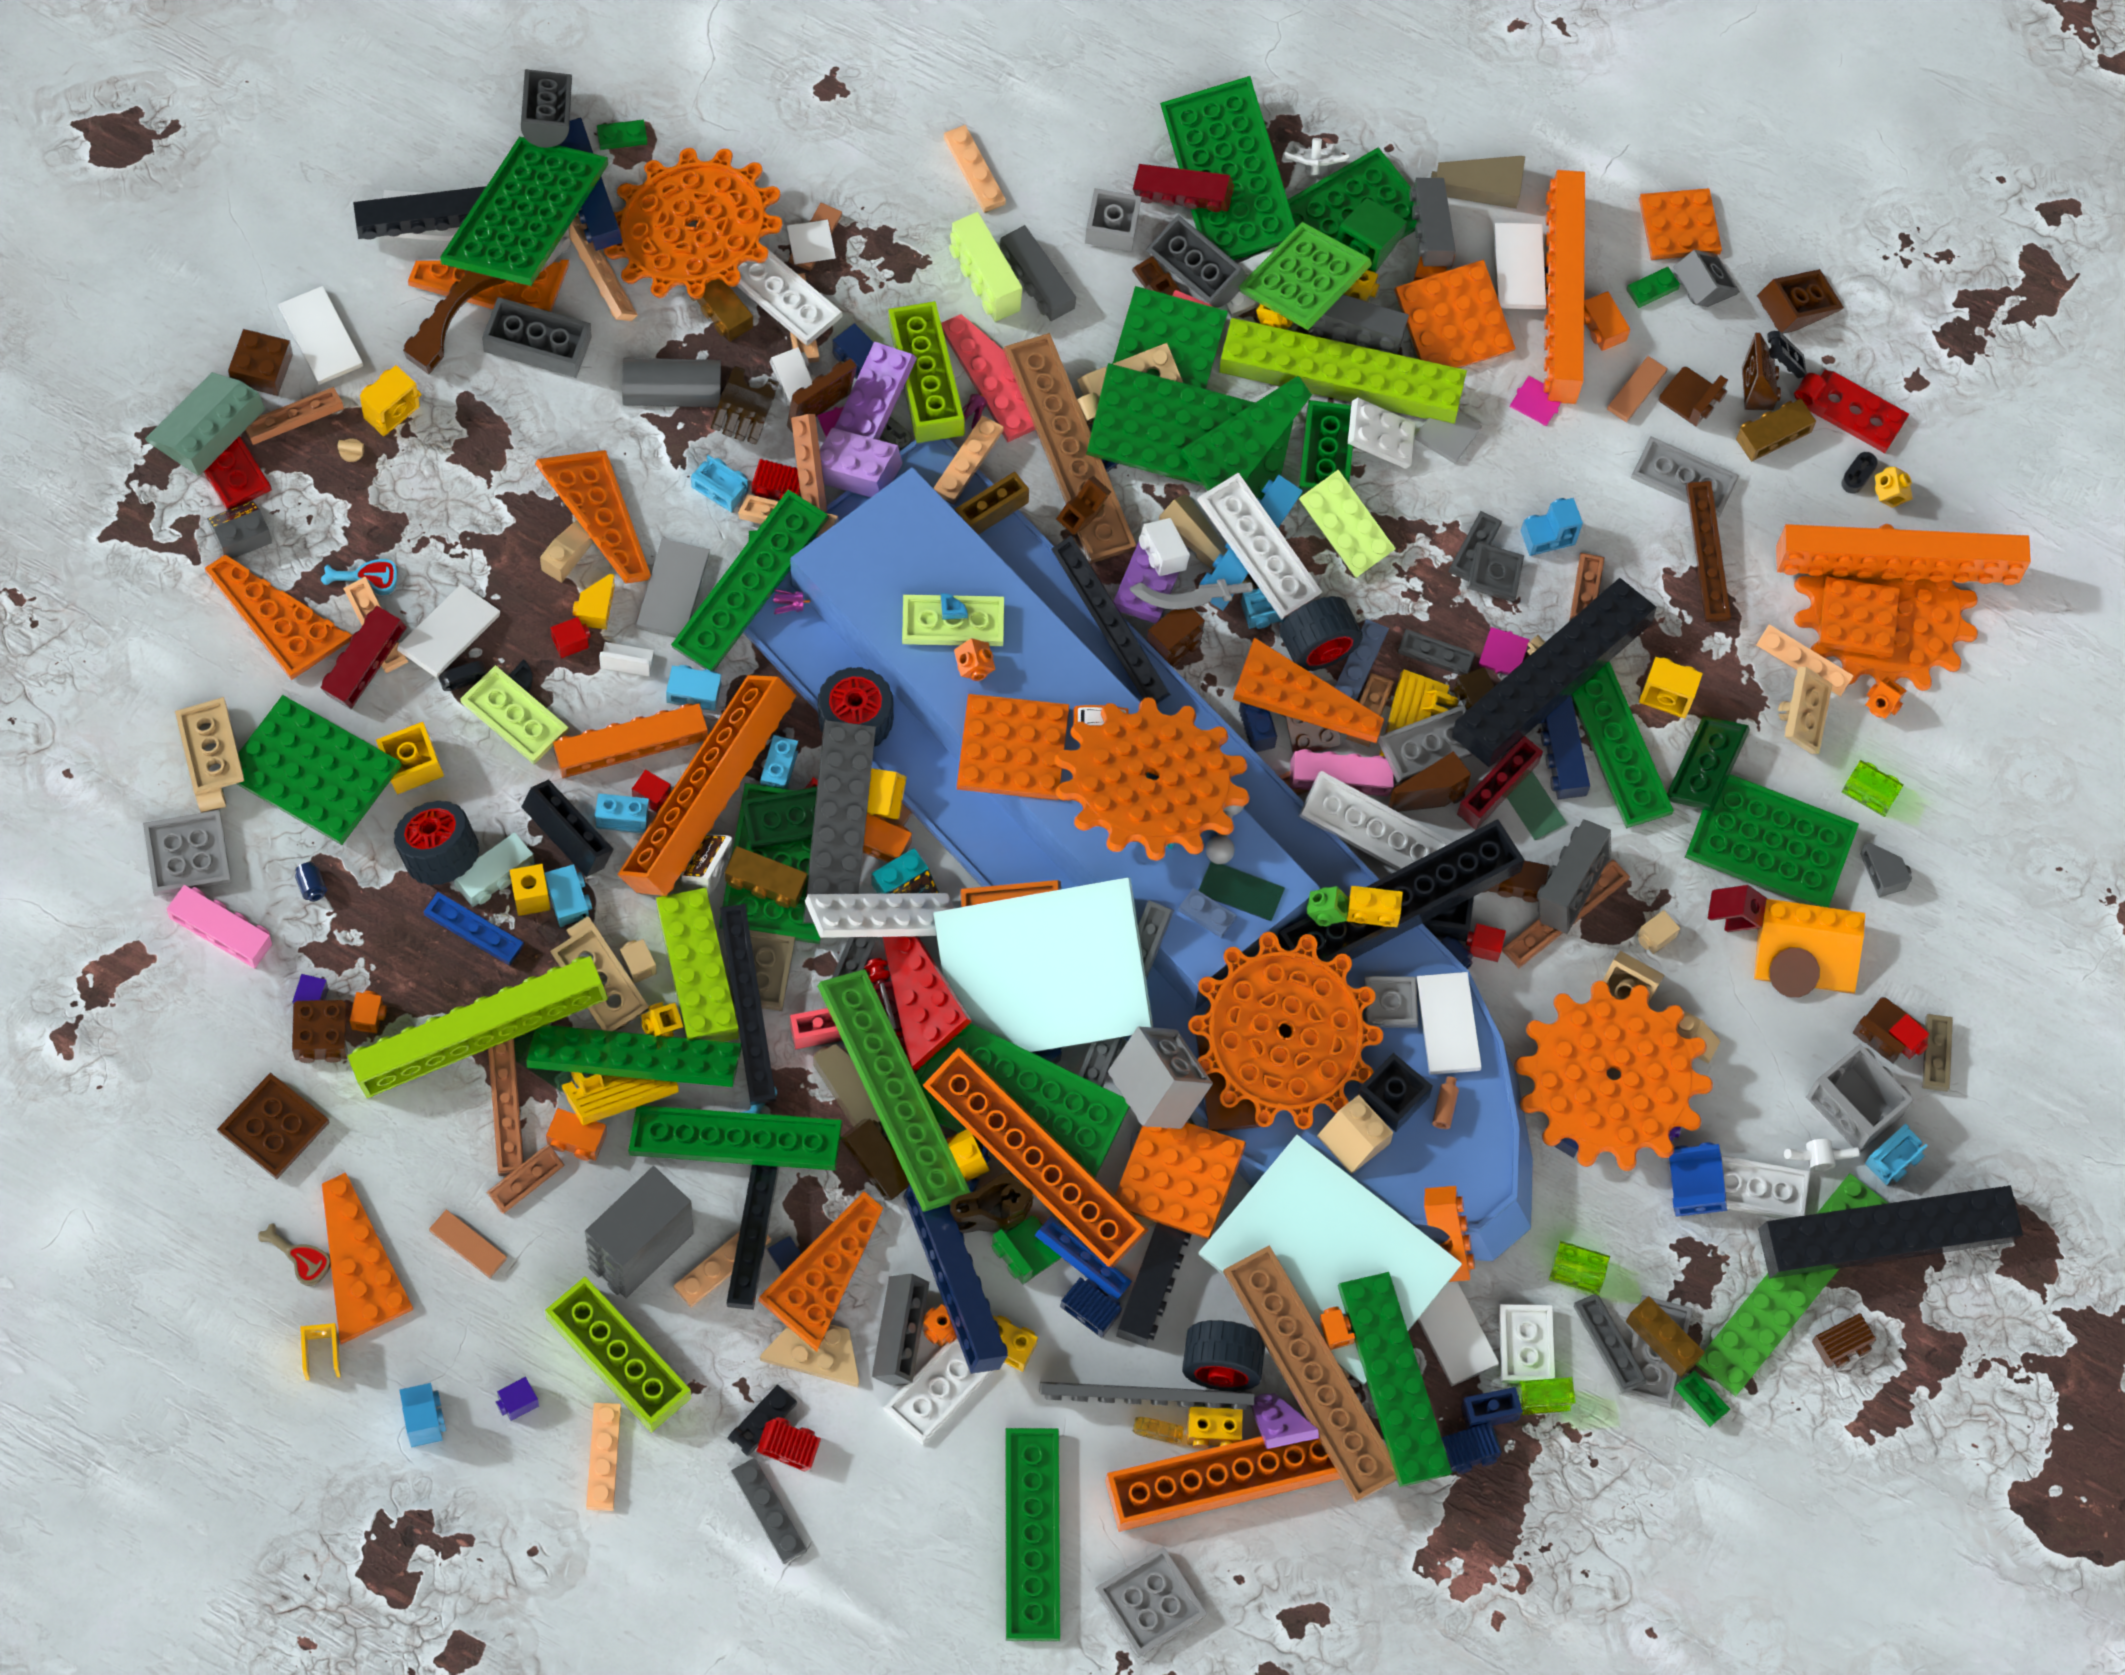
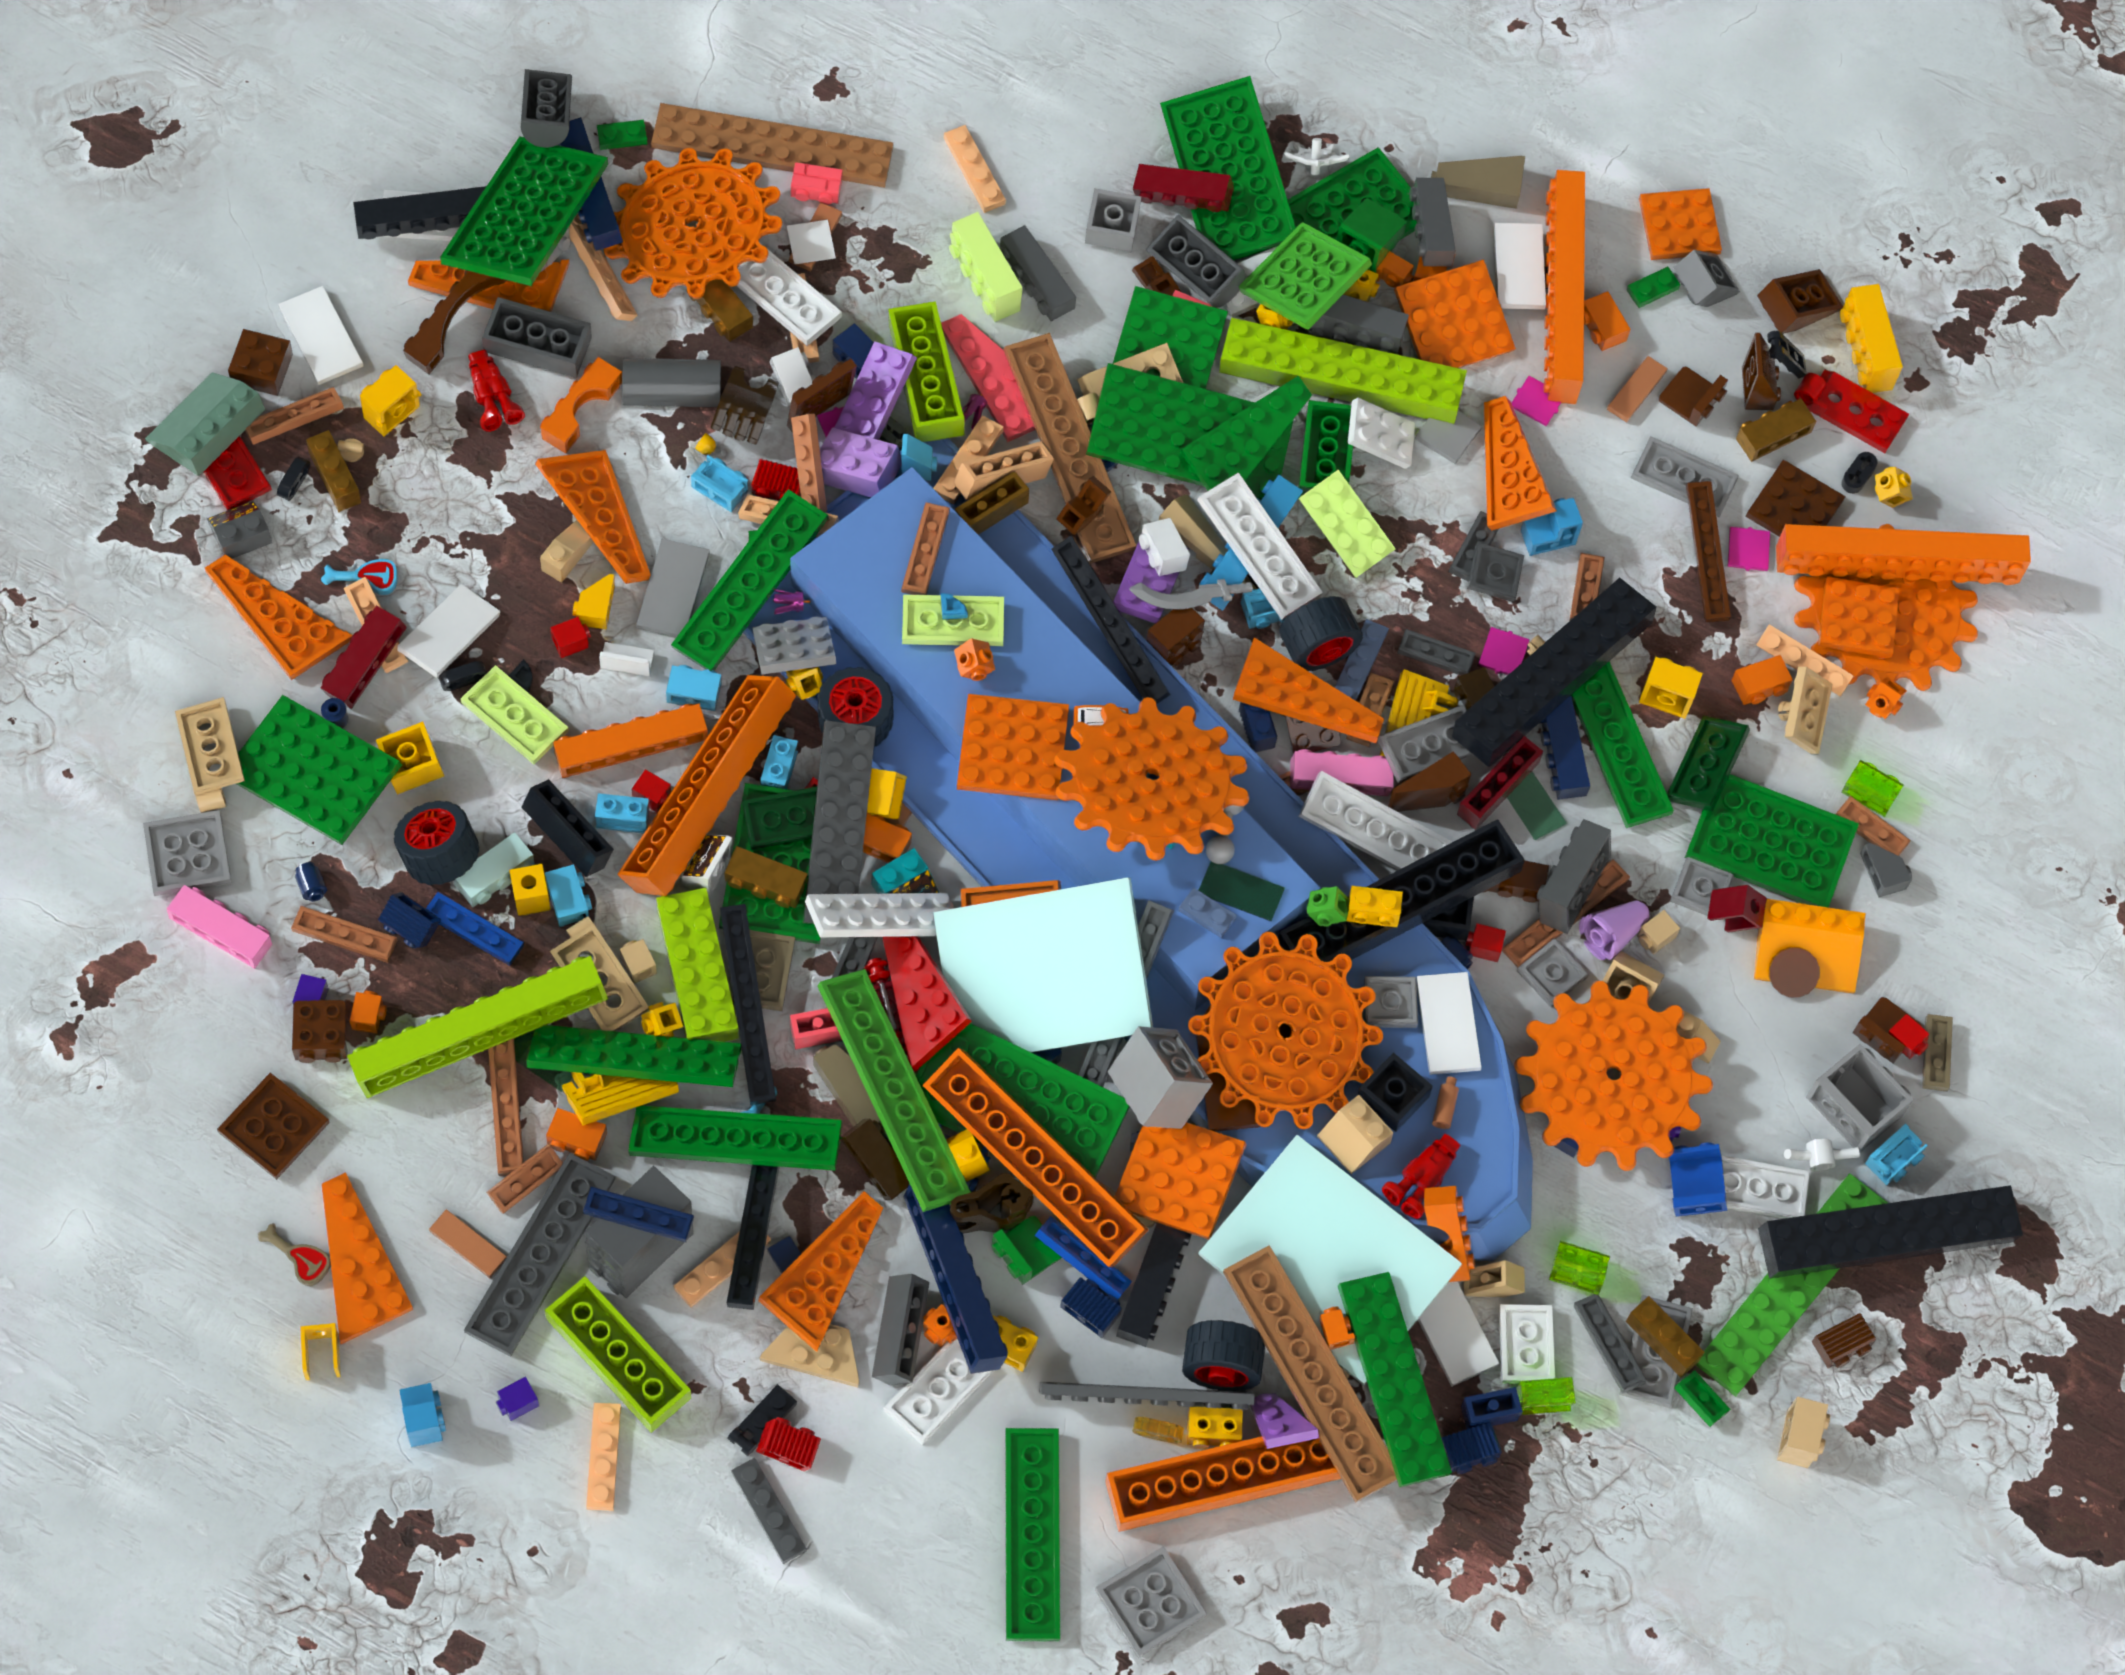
none -> black beam [277,456,311,501]
none -> nougat tile [291,906,398,963]
none -> pearl gold brick [306,430,361,513]
none -> dark blue brick [321,698,349,729]
none -> dark blue brick [378,892,441,948]
none -> dark grey plate [464,1153,615,1357]
none -> red piece [468,350,525,432]
none -> orange arch [540,357,622,454]
none -> dark blue tile [583,1187,694,1242]
none -> medium nougat plate [651,103,894,188]
none -> yellow hinge [695,433,716,455]
none -> light grey plate [753,617,836,675]
none -> yellow brick [785,667,823,700]
none -> coral brick [791,162,843,205]
none -> medium azure slope [901,434,937,481]
none -> nougat tile [901,502,950,595]
none -> light nougat brick [954,441,1054,500]
none -> orange brick [1376,251,1414,288]
none -> red piece [1382,1134,1461,1219]
none -> tan slope [1464,1260,1525,1298]
none -> orange wing [1484,396,1557,531]
none -> light grey tile [1517,938,1589,1007]
none -> lavender cone [1579,900,1650,960]
none -> light grey tile [1670,857,1734,916]
none -> dark pink piece [1728,527,1770,571]
none -> orange brick [1731,655,1793,705]
none -> reddish brown plate [1745,459,1846,537]
none -> tan brick [1777,1396,1830,1468]
none -> nougat tile [1836,796,1911,856]
none -> yellow brick [1840,284,1903,393]

